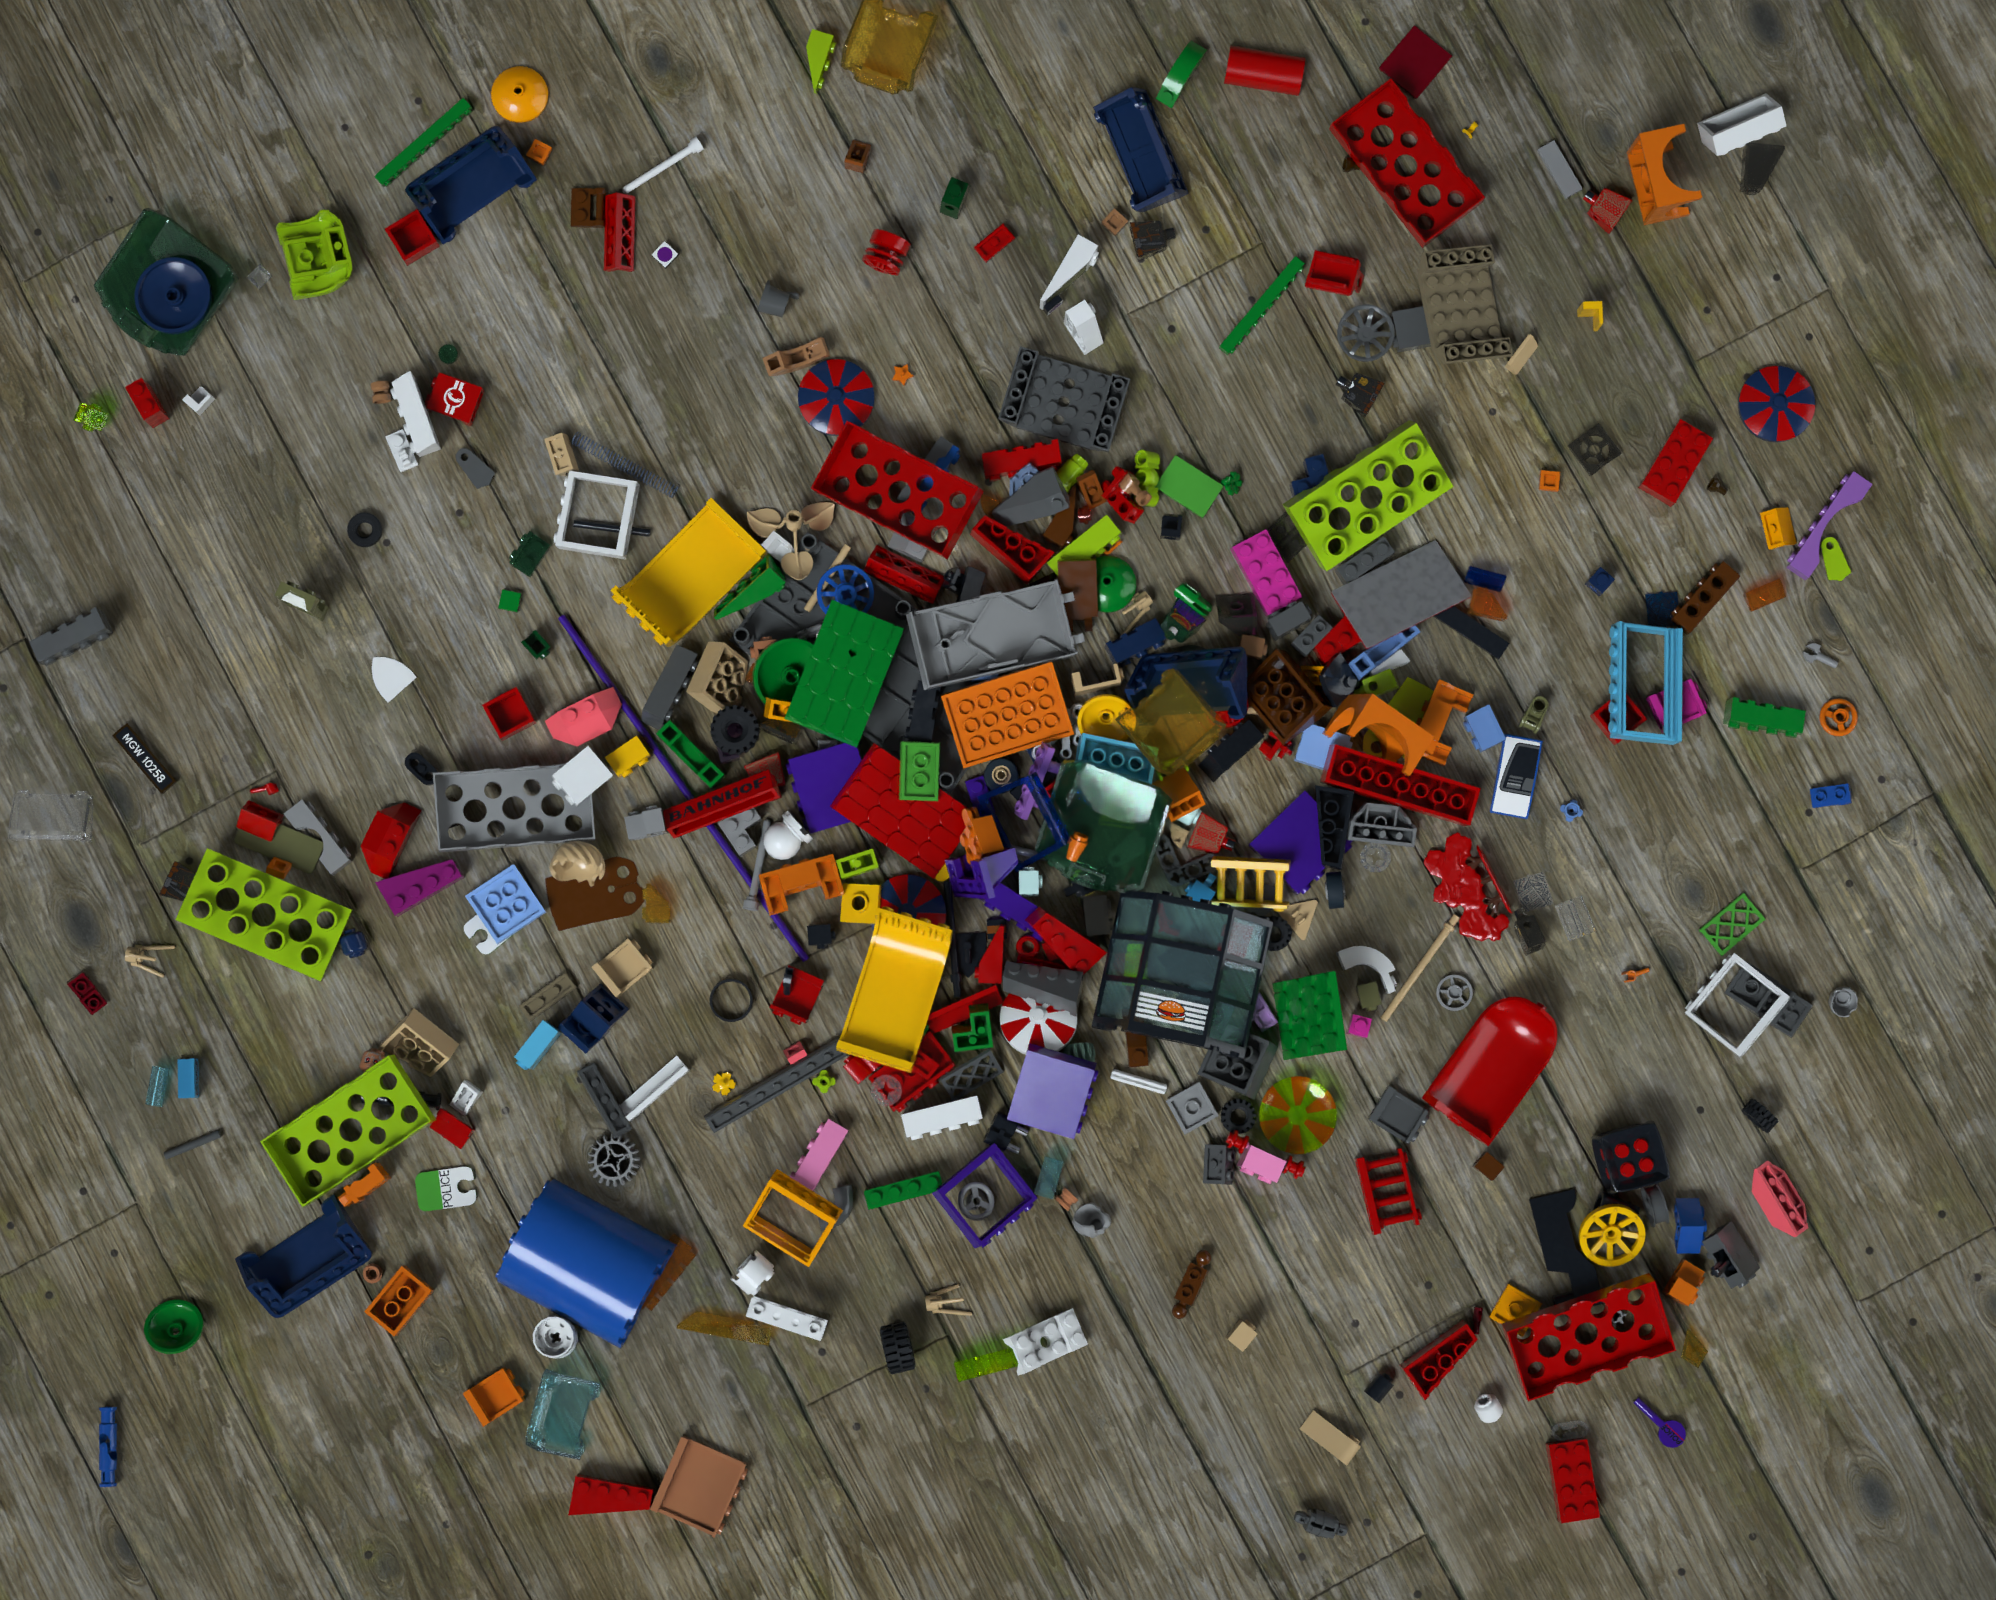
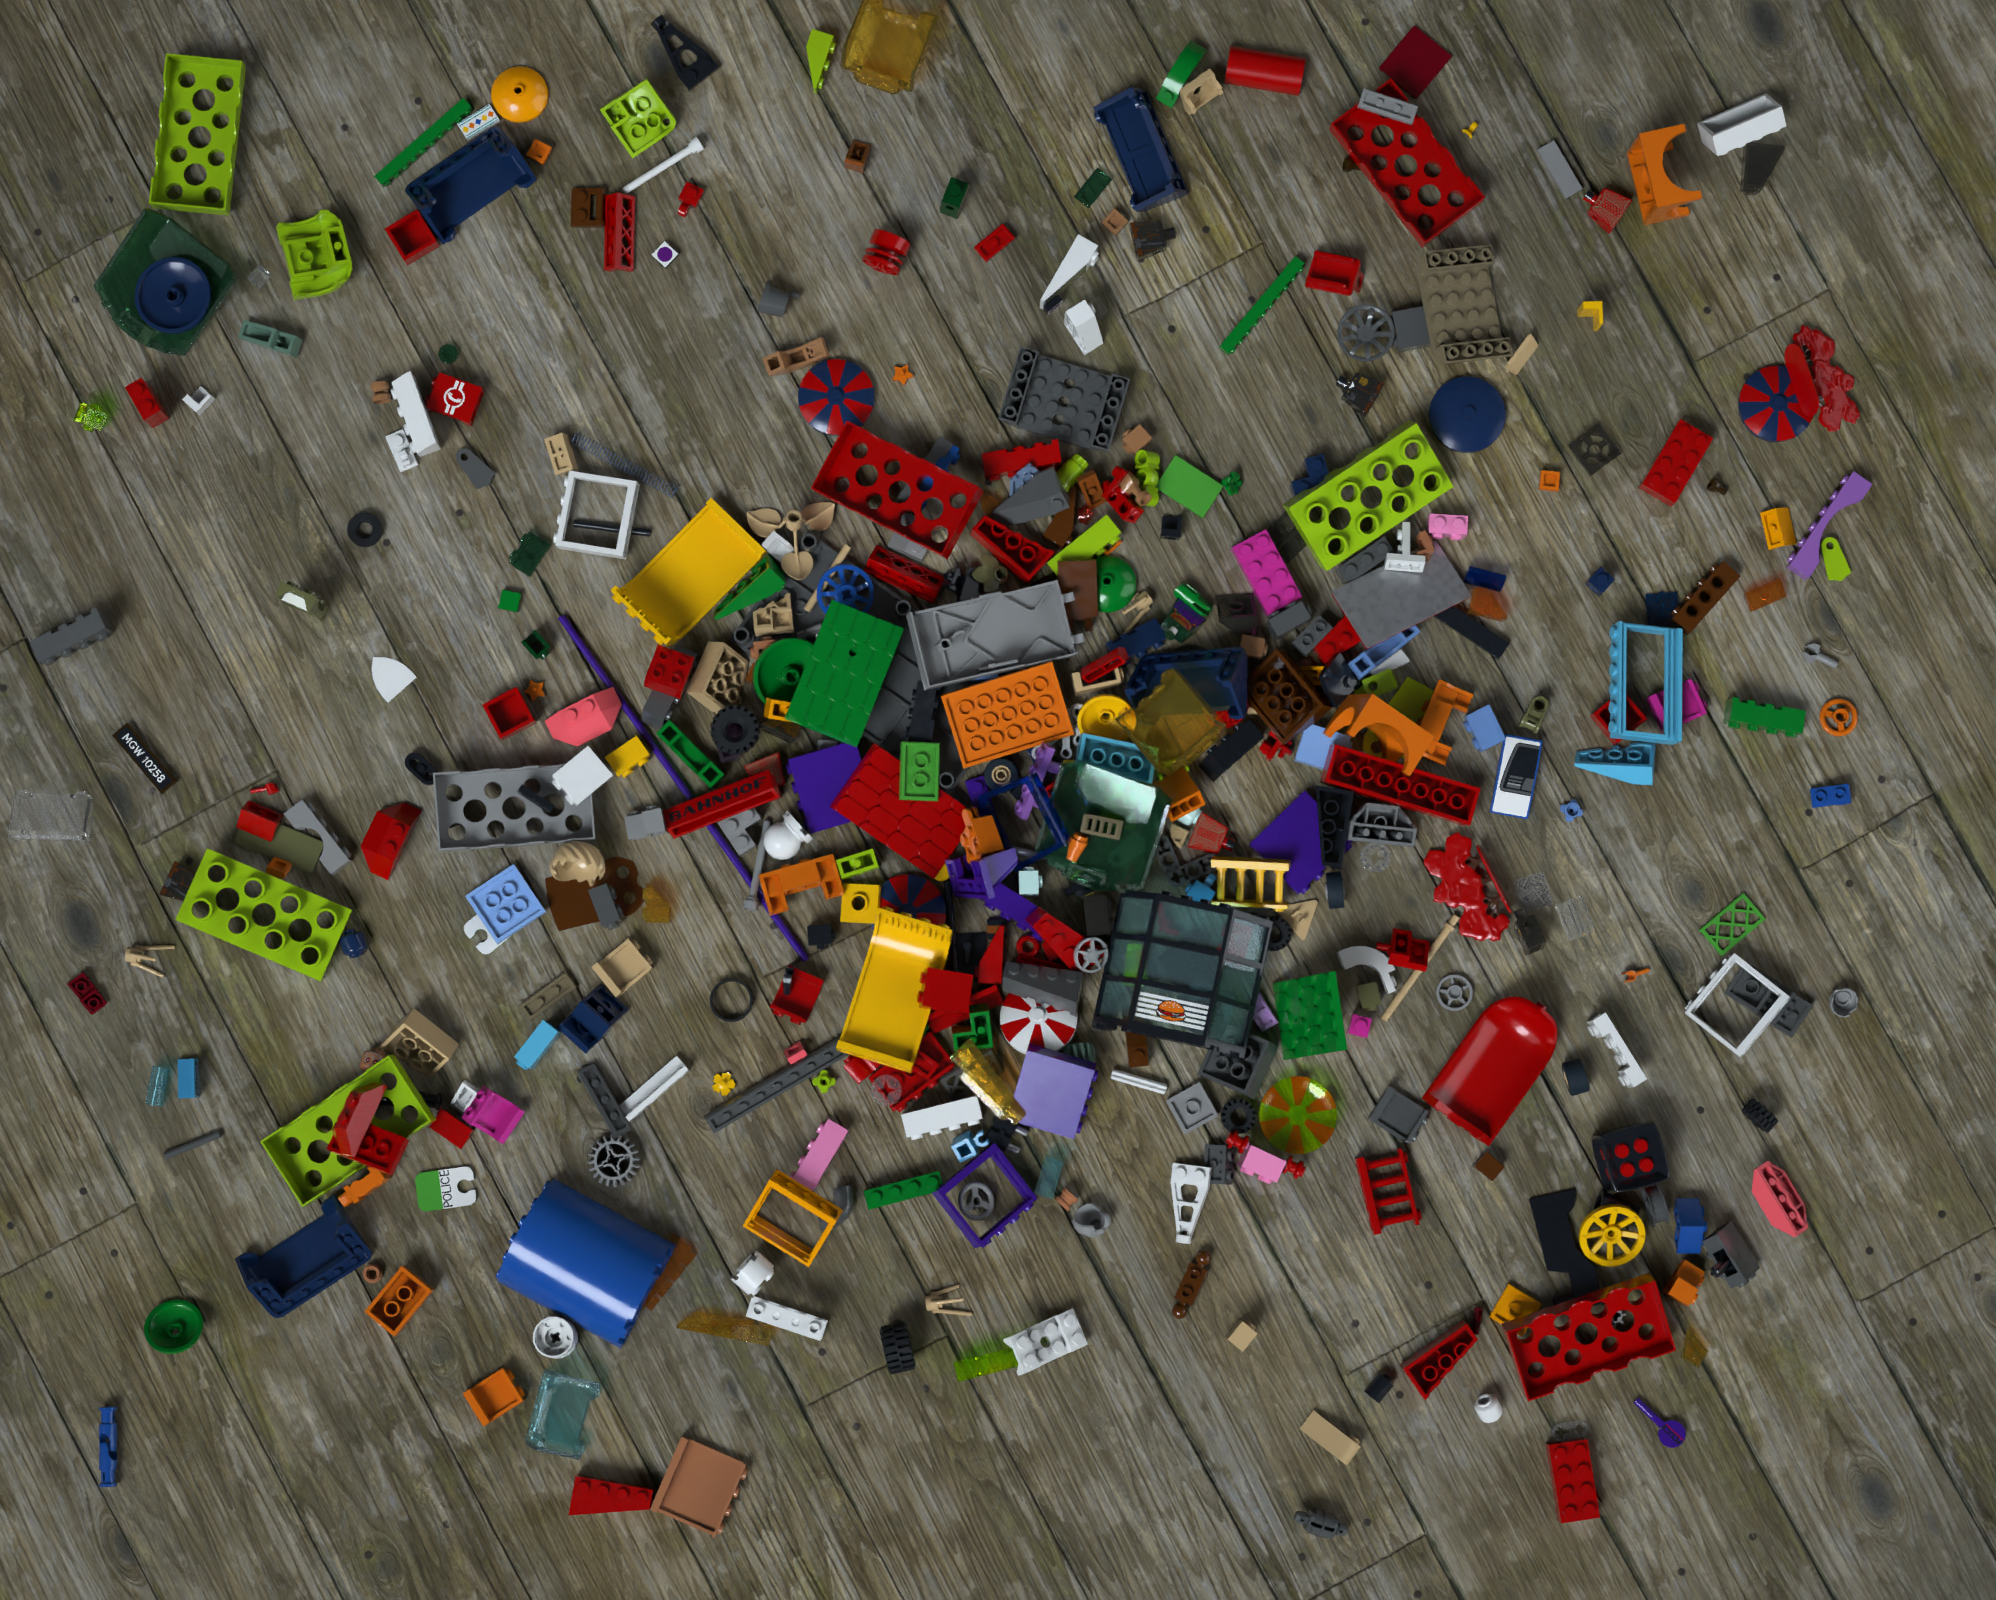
magenta wedge [375,859,465,917] -> none
none -> lime brick [149,53,246,216]
none -> sand green slope [238,320,303,358]
none -> red plate [326,1124,410,1176]
none -> red wedge [332,1083,387,1157]
none -> white tile [457,104,500,141]
none -> dark pink panel [462,1085,525,1144]
none -> black tile [517,785,554,813]
none -> orange piece [523,680,545,702]
none -> dark grey brick [588,883,624,930]
none -> lime slope [600,78,676,159]
none -> red brick [644,645,694,699]
none -> black plate [651,15,719,92]
none -> red plate [678,182,704,218]
none -> tan slope [753,593,794,636]
none -> red brick [917,967,973,1015]
none -> clear yellow wedge [950,1039,1026,1125]
none -> dark azure brick [951,1129,990,1163]
none -> olive plate [972,554,1008,593]
none -> clear green tile [1074,168,1112,209]
none -> light grey wheel [1074,937,1108,973]
none -> dark tan slope [1080,813,1124,840]
none -> red piece [1081,647,1129,684]
none -> medium nougat brick [1122,424,1152,456]
none -> white plate [1171,1163,1212,1244]
none -> tan piece [1179,69,1223,115]
none -> light grey tile [1357,88,1418,125]
none -> red plate [1376,928,1429,972]
none -> white bracket [1384,522,1425,573]
none -> nougat bracket [1415,530,1434,562]
none -> bright pink brick [1426,513,1468,540]
none -> dark blue dish [1428,376,1506,453]
none -> black wheel [1562,1058,1590,1096]
none -> medium azure wedge [1574,742,1656,785]
none -> white piece [1587,1012,1647,1088]
none -> red plant [1784,325,1860,432]

